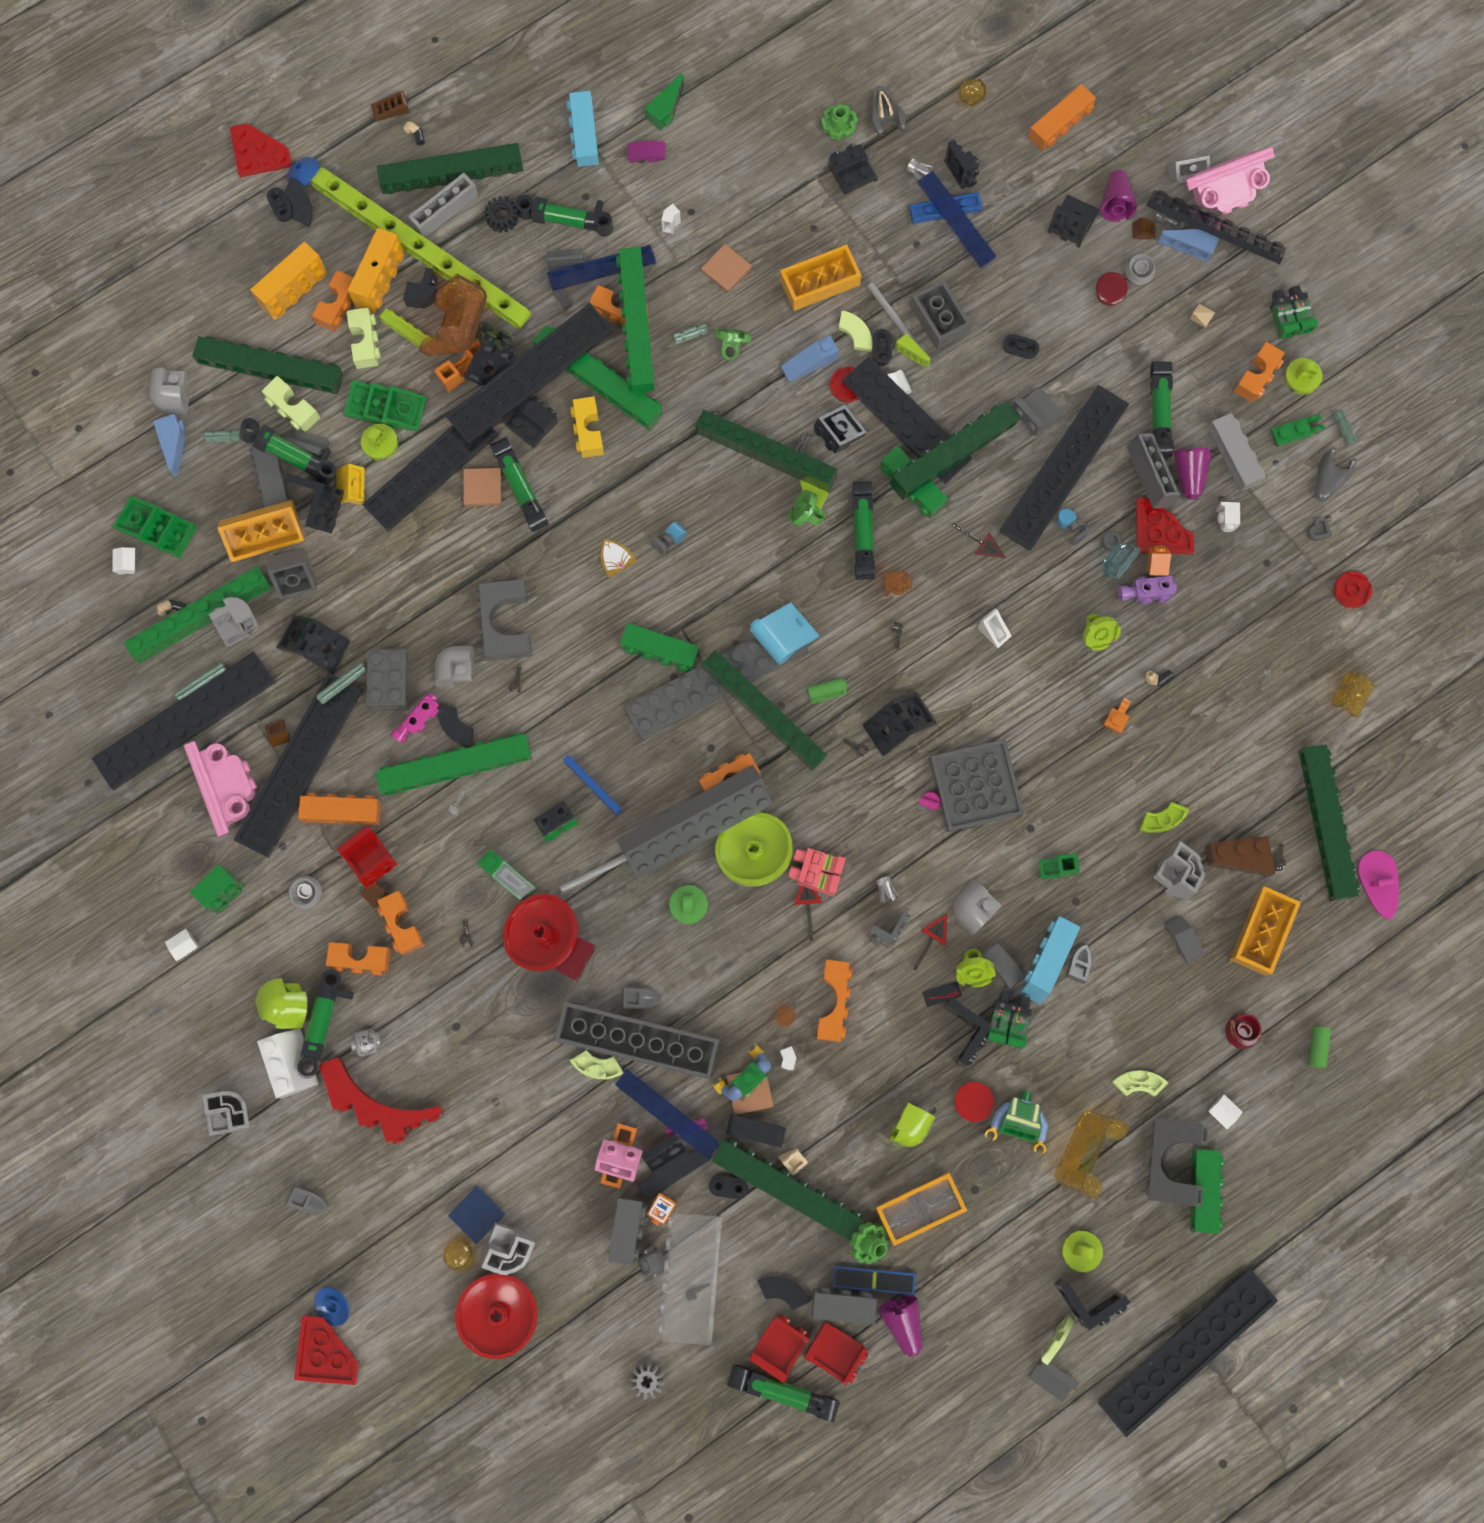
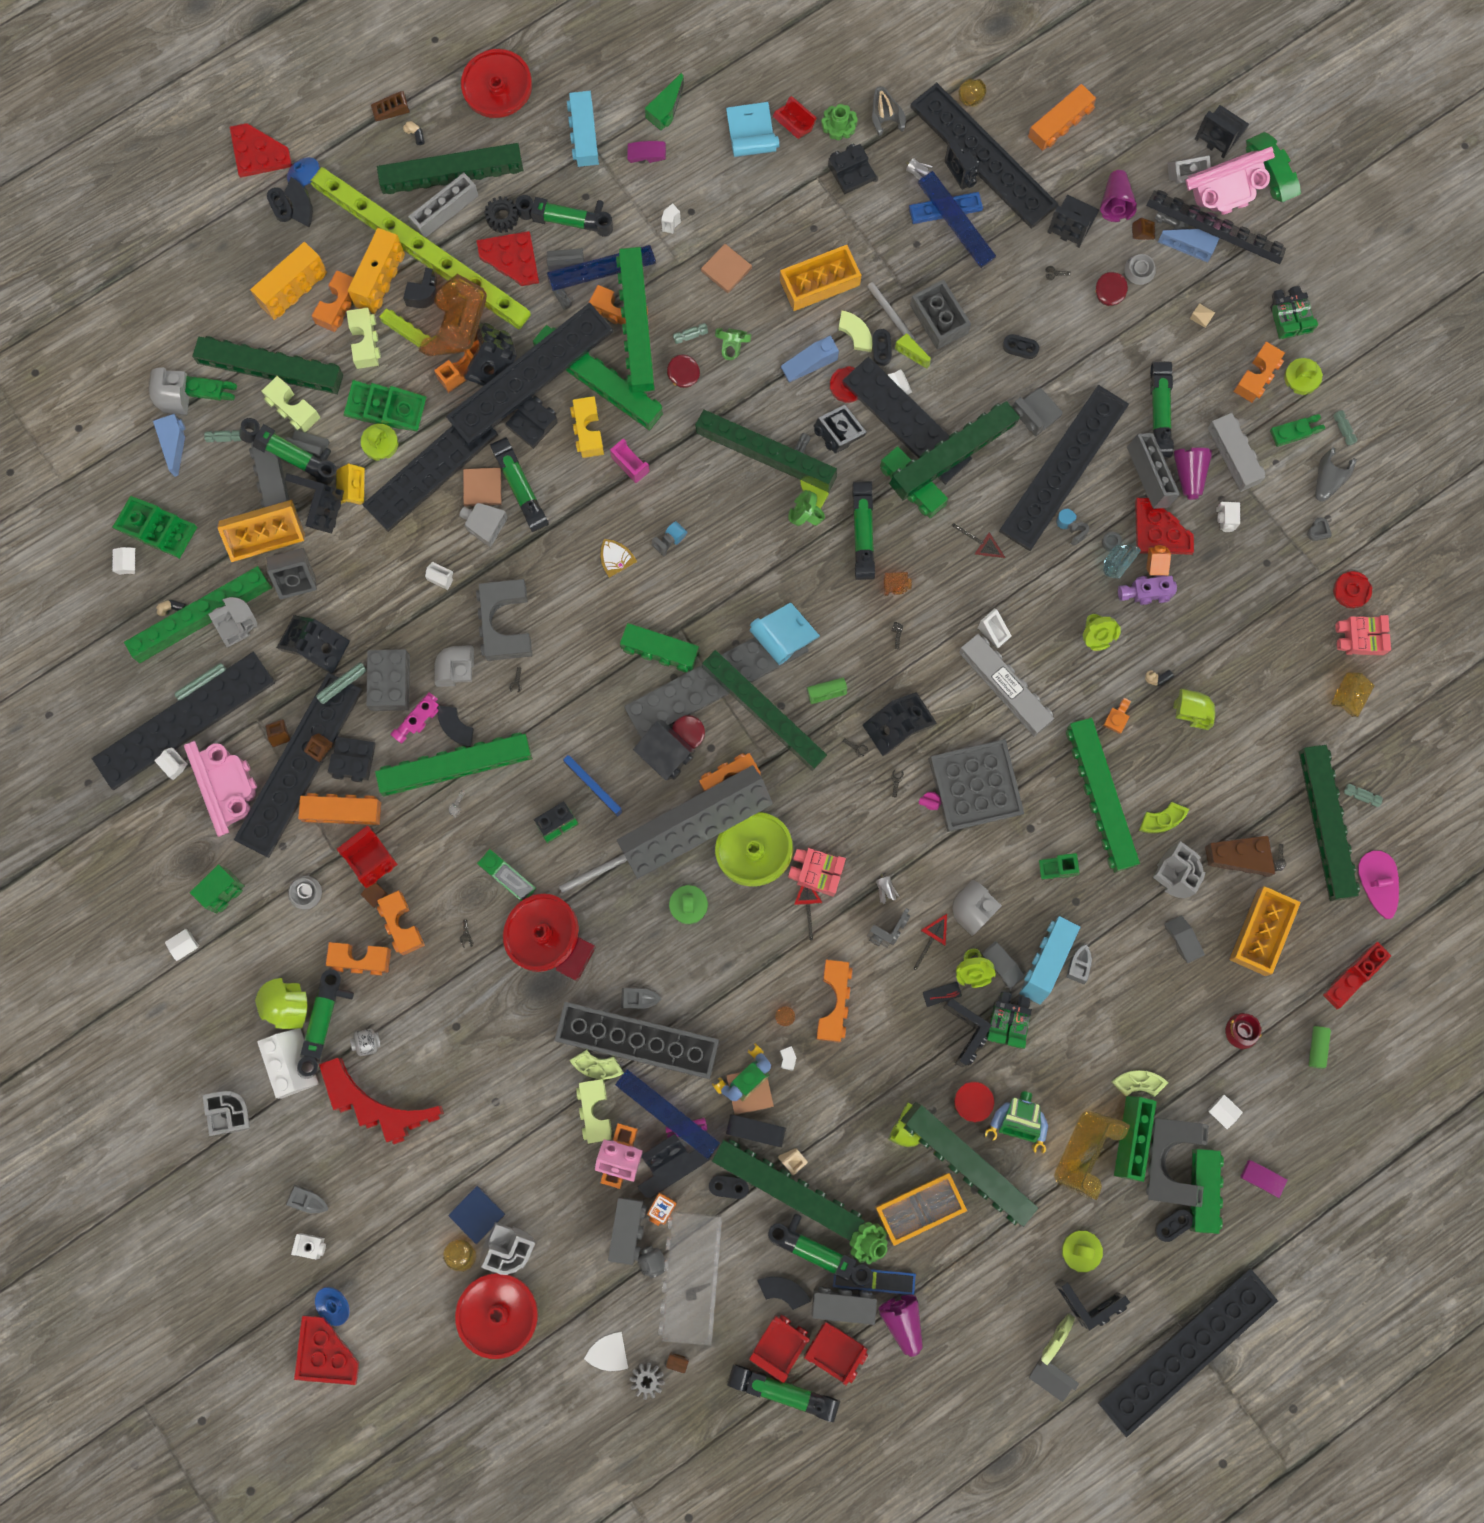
none -> white piece [154,747,188,780]
none -> green hinge [185,376,237,401]
none -> white brick [291,1233,326,1260]
none -> reddish brown slope [304,733,333,762]
none -> black plate [328,737,376,783]
none -> white piece [425,562,453,590]
none -> light grey torso [459,503,508,547]
none -> red dish [461,49,532,118]
none -> red plate [477,231,539,286]
none -> yellowish green arch [576,1079,613,1144]
none -> white sticker [584,1332,628,1371]
none -> dark pink panel [610,438,650,483]
none -> black brick [633,720,695,781]
none -> reddish brown slope [666,1352,689,1373]
none -> dark red piece [667,354,700,388]
none -> dark red piece [672,715,705,749]
none -> medium azure door [726,102,779,157]
none -> piece [768,1214,872,1287]
none -> red bracket [773,96,817,139]
none -> clear smoke hand [891,770,904,798]
none -> dark green brick [900,1102,1038,1227]
none -> black plate [910,82,1058,229]
none -> light grey brick [959,634,1054,737]
none -> clear smoke hand [1045,266,1071,280]
none -> green brick [1066,718,1140,873]
none -> green brick [1114,1096,1157,1182]
none -> black plate [1155,1209,1193,1242]
none -> lime brick [1173,689,1215,730]
none -> black bracket [1195,105,1249,159]
none -> magenta slope [1240,1160,1288,1198]
none -> green brick [1246,132,1301,202]
none -> red slope [1323,941,1391,1010]
none -> coral hips [1335,615,1391,655]
none -> sand green axle [1344,784,1383,807]

